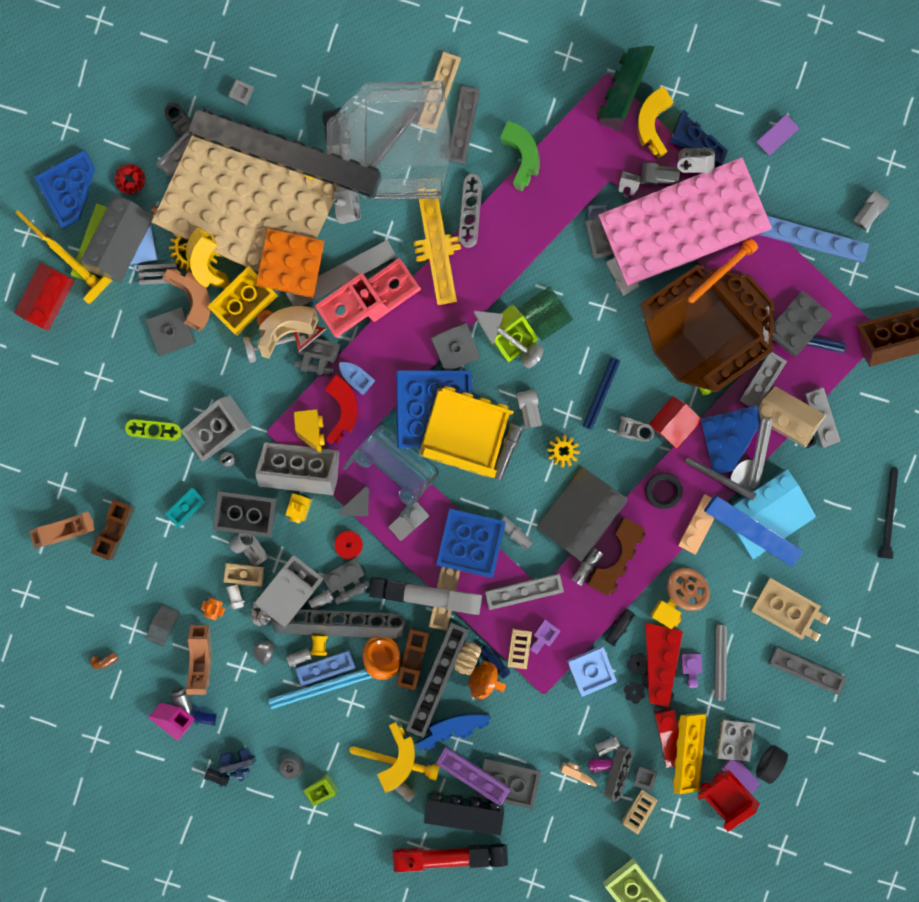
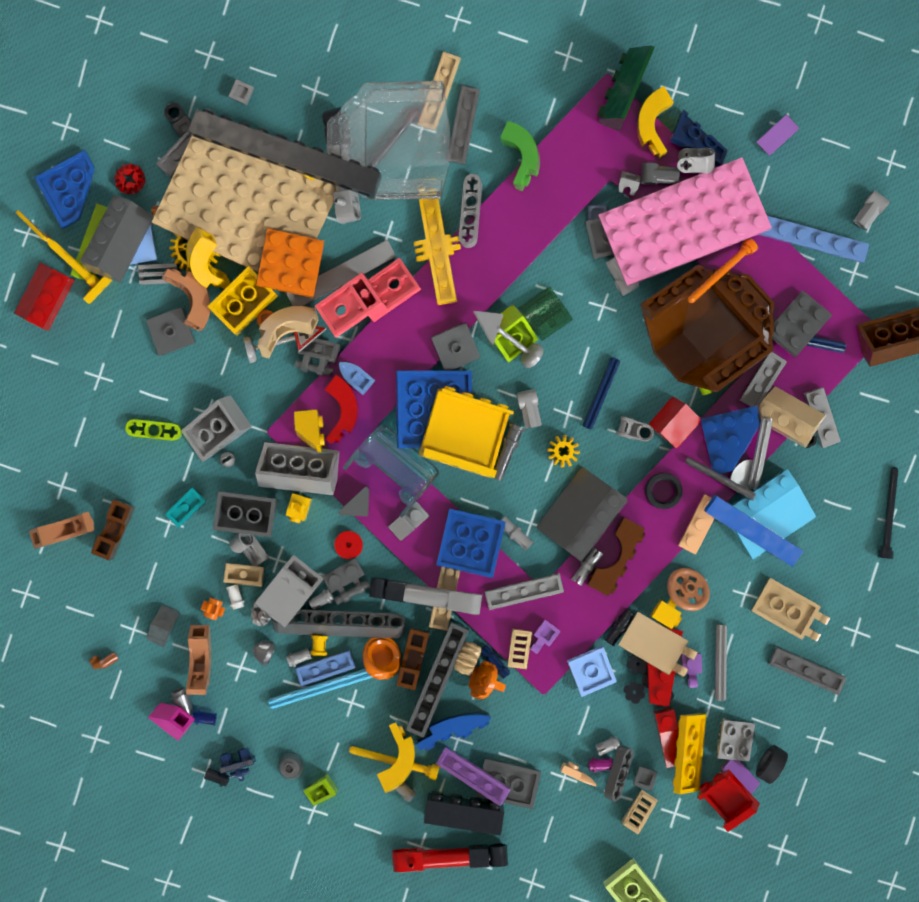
none -> tan tile [619,612,698,677]

